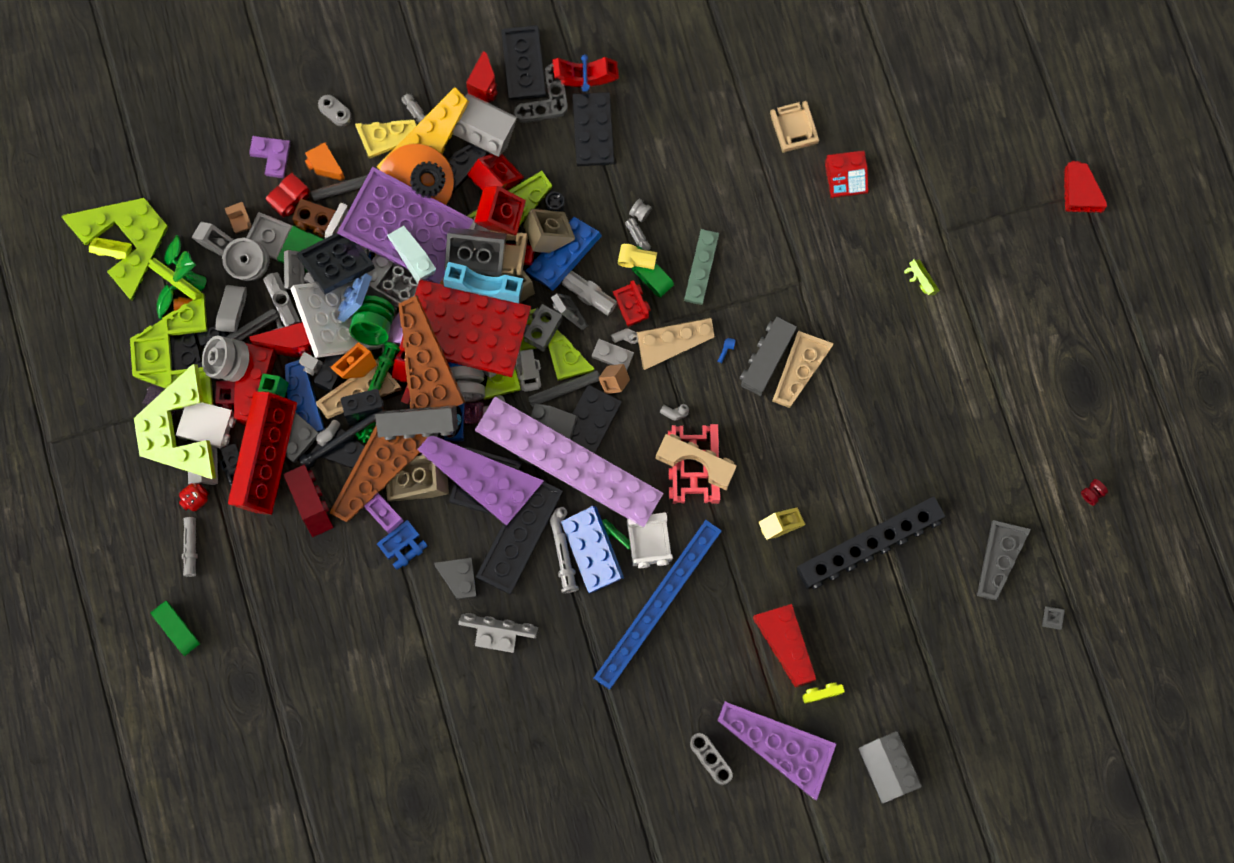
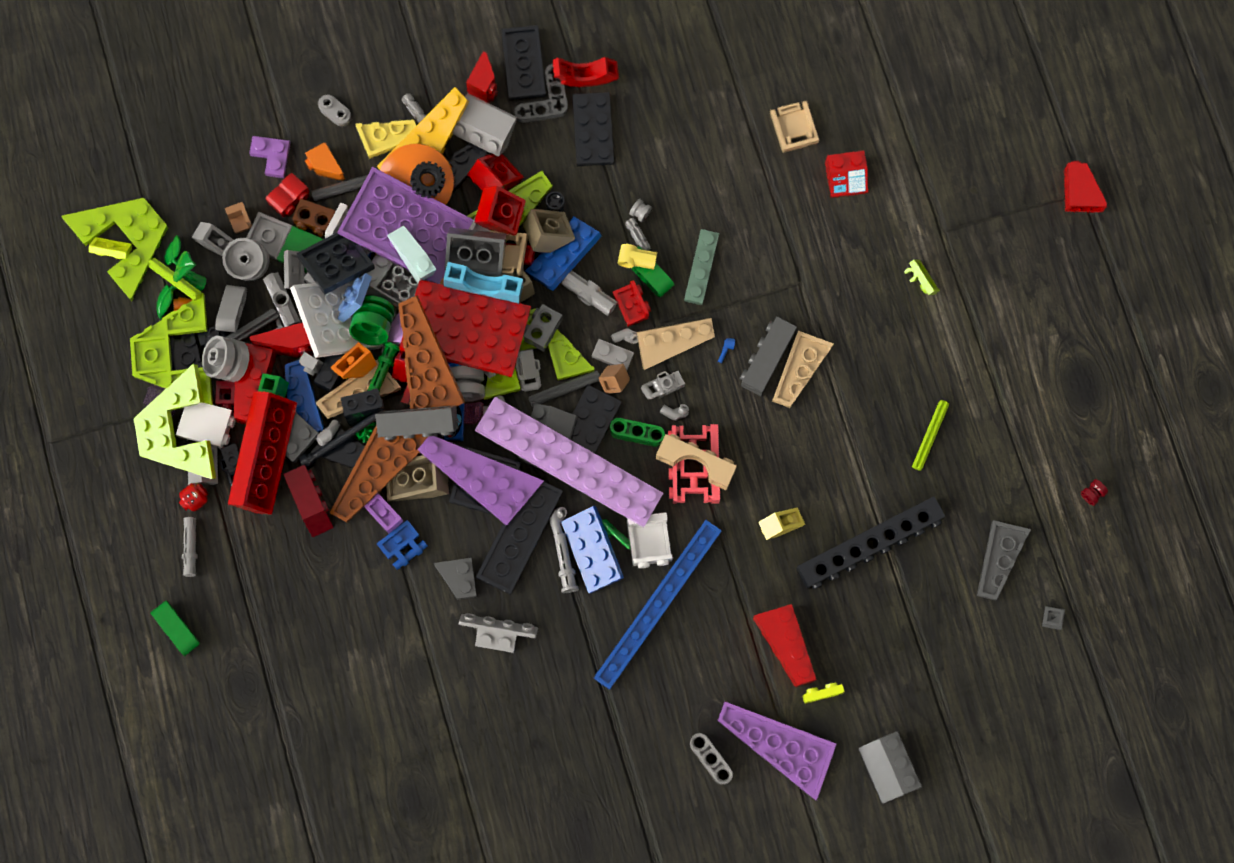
dark grey wing [551,293,589,330] -> none
blue hinge [581,55,589,92] -> none
none -> green beam [610,418,665,447]
none -> light grey piece [641,371,685,399]
none -> lime axle [912,400,949,471]

